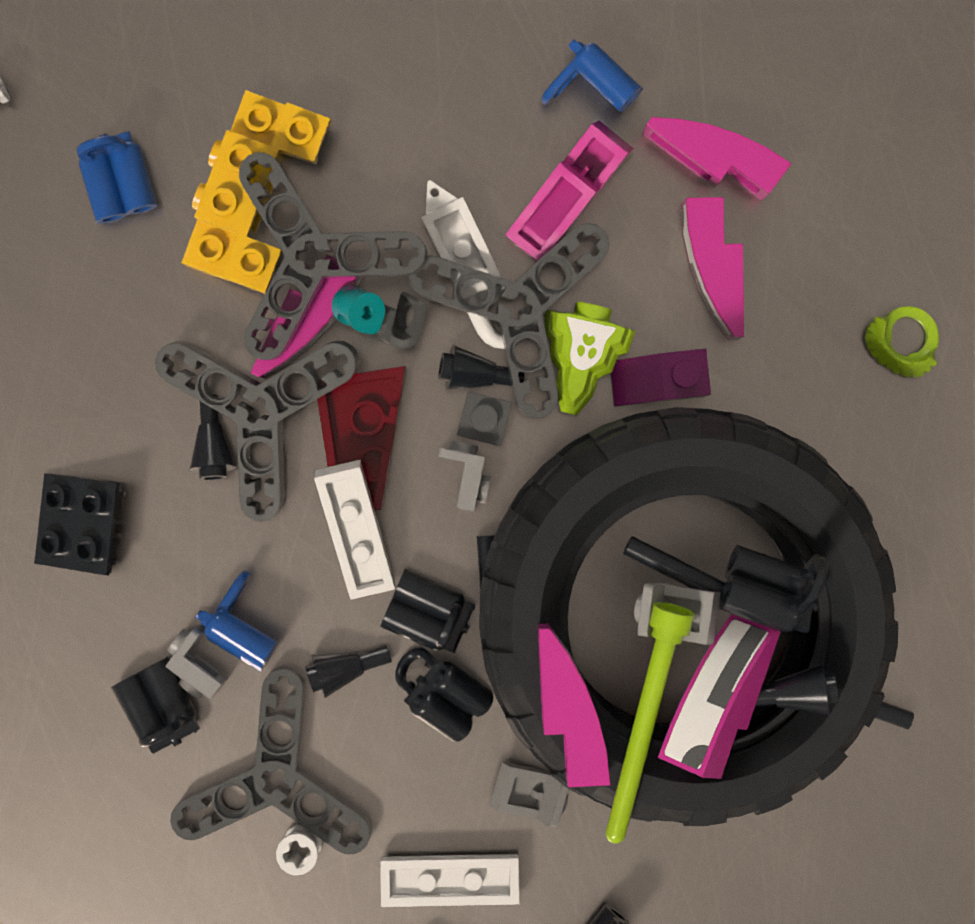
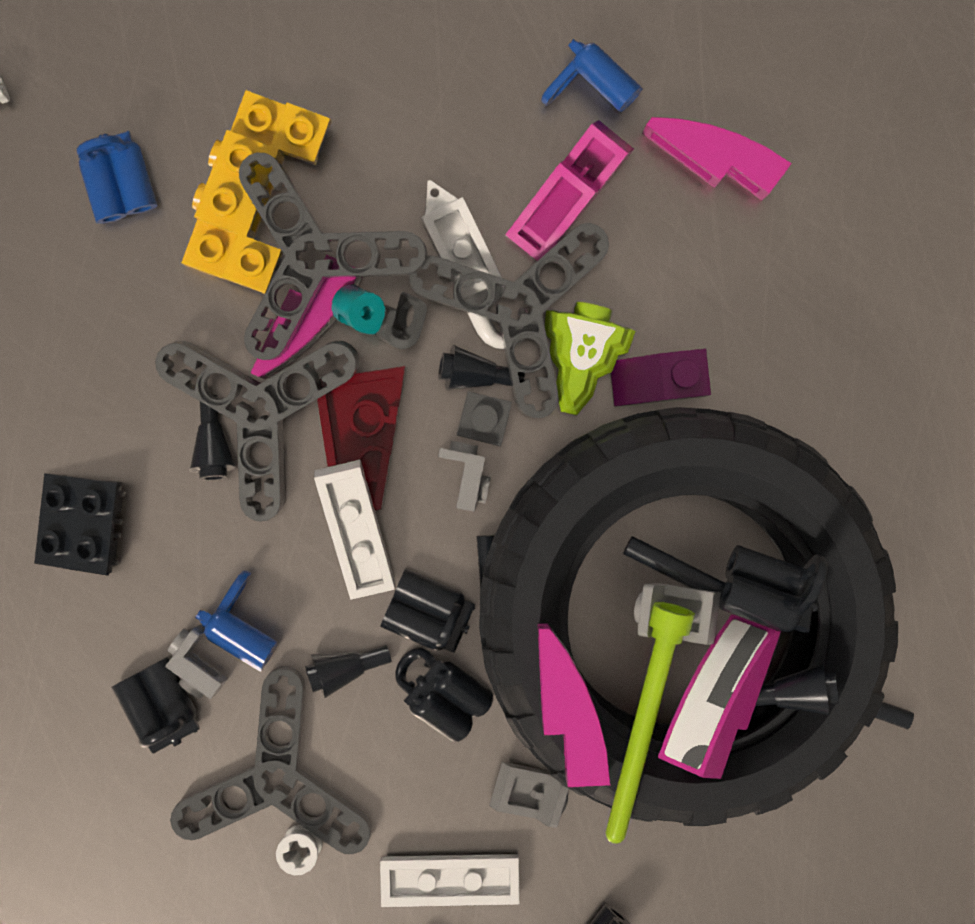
dark pink slope [681,197,744,340] -> none
lime piece [865,306,939,378] -> none

